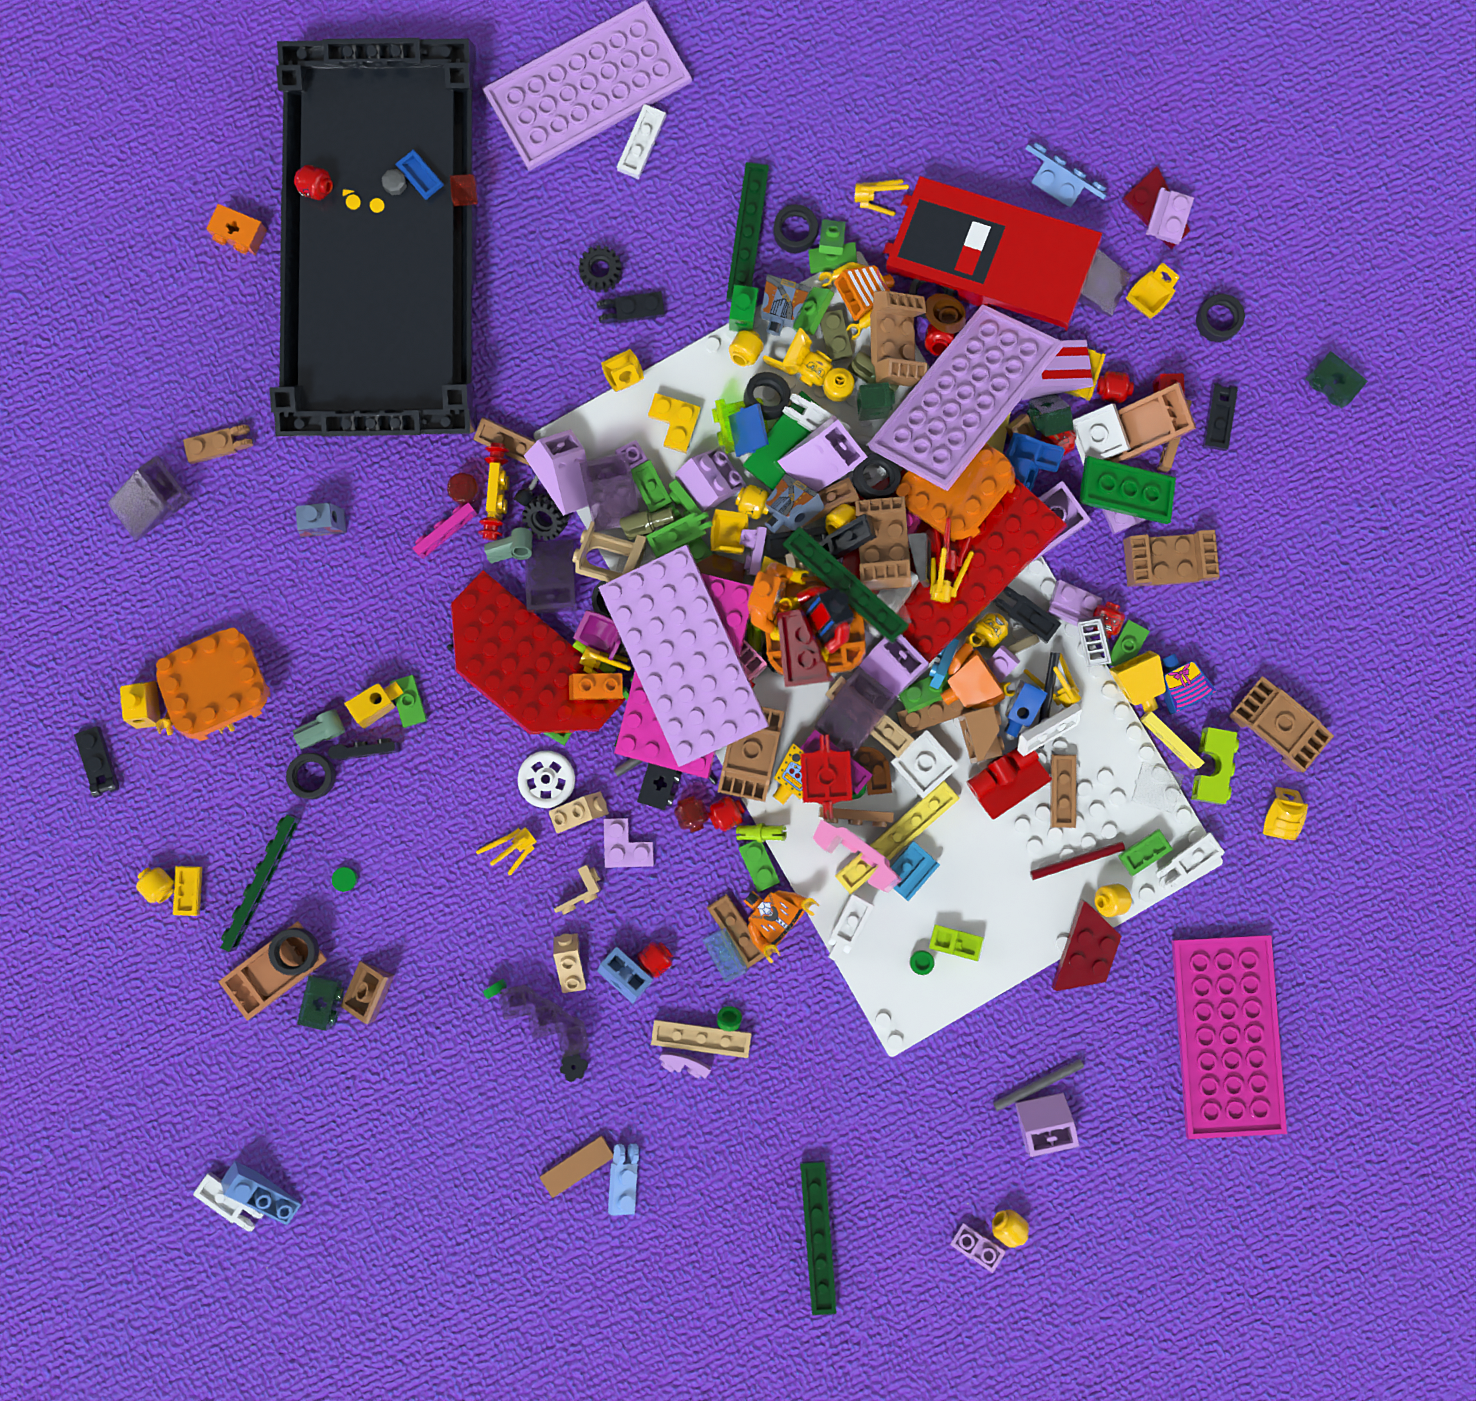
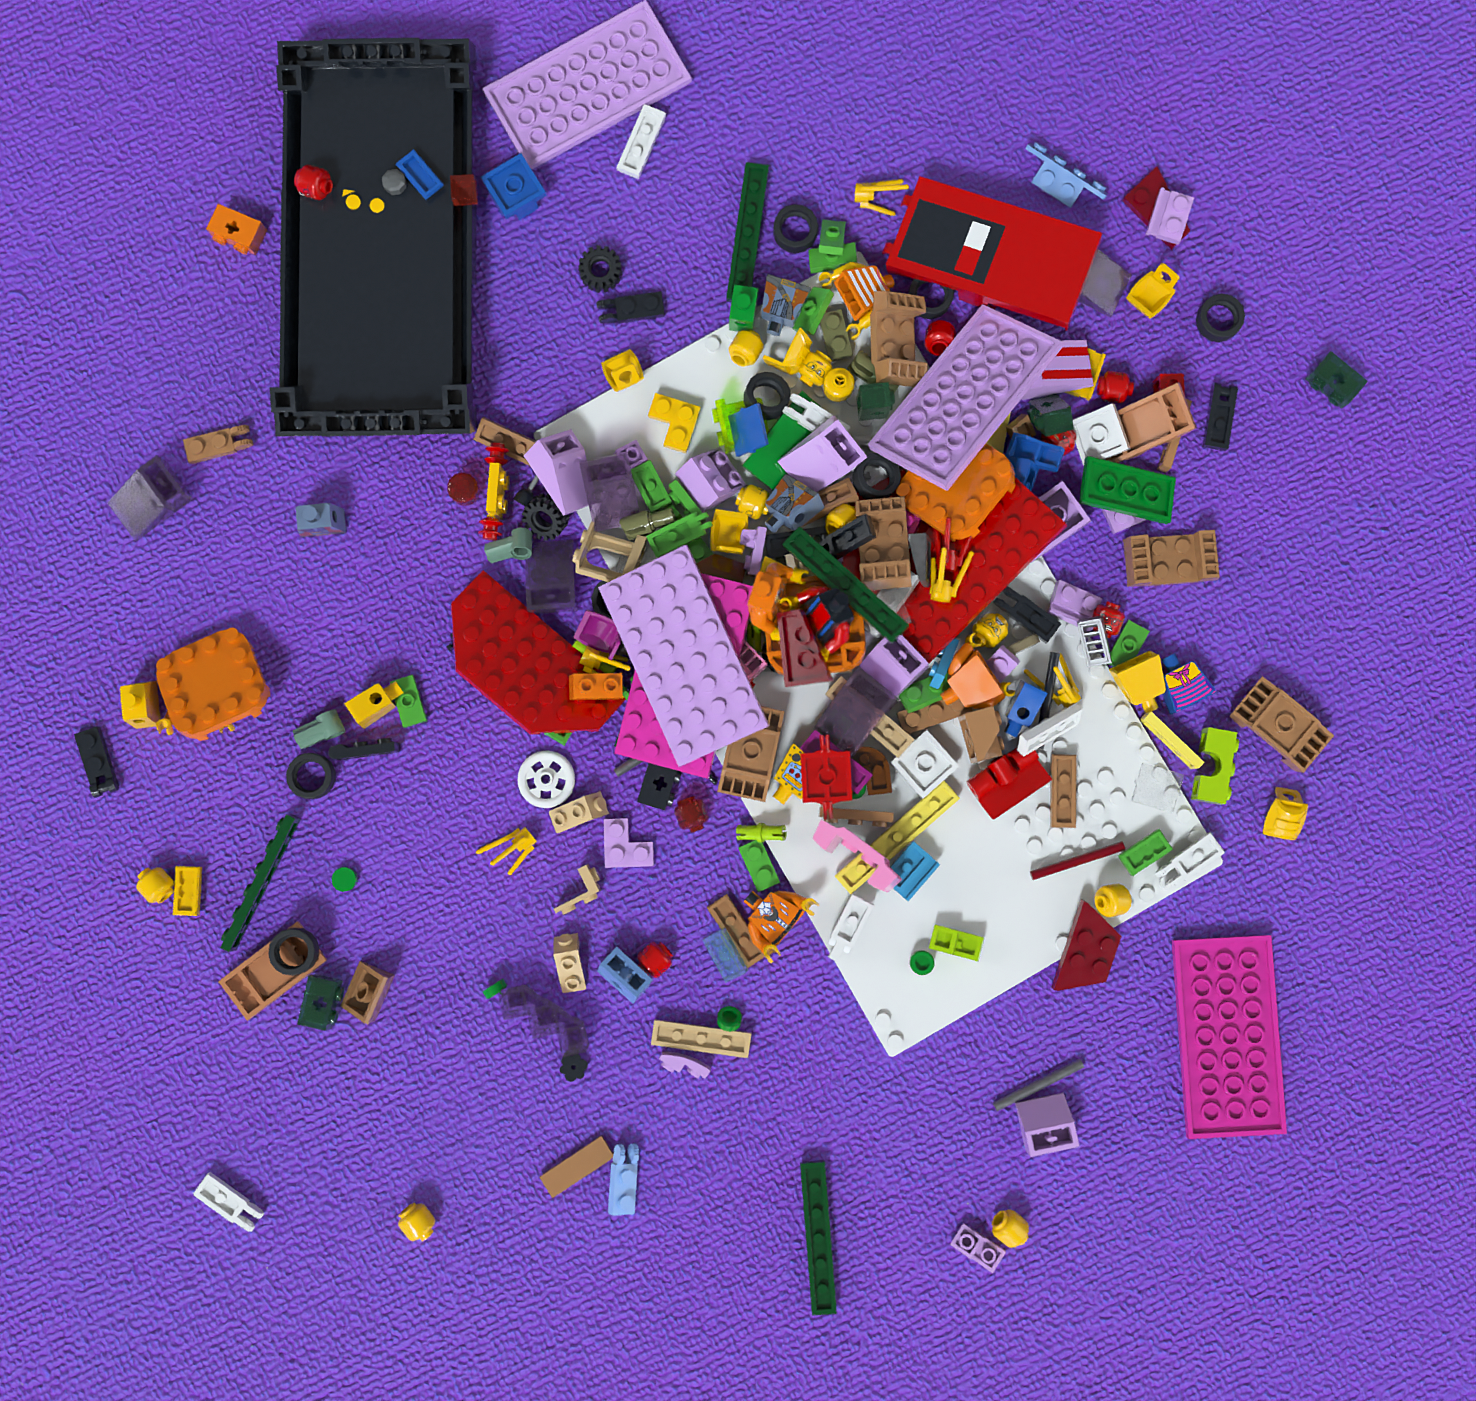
medium blue slope [221,1161,302,1225] -> none
dark pink plate [412,503,478,559] -> none
red head [707,796,745,832] -> none
reddish brown hat [925,293,966,333] -> none
none -> yellow head [398,1202,435,1241]
none -> blue panel [481,153,547,220]

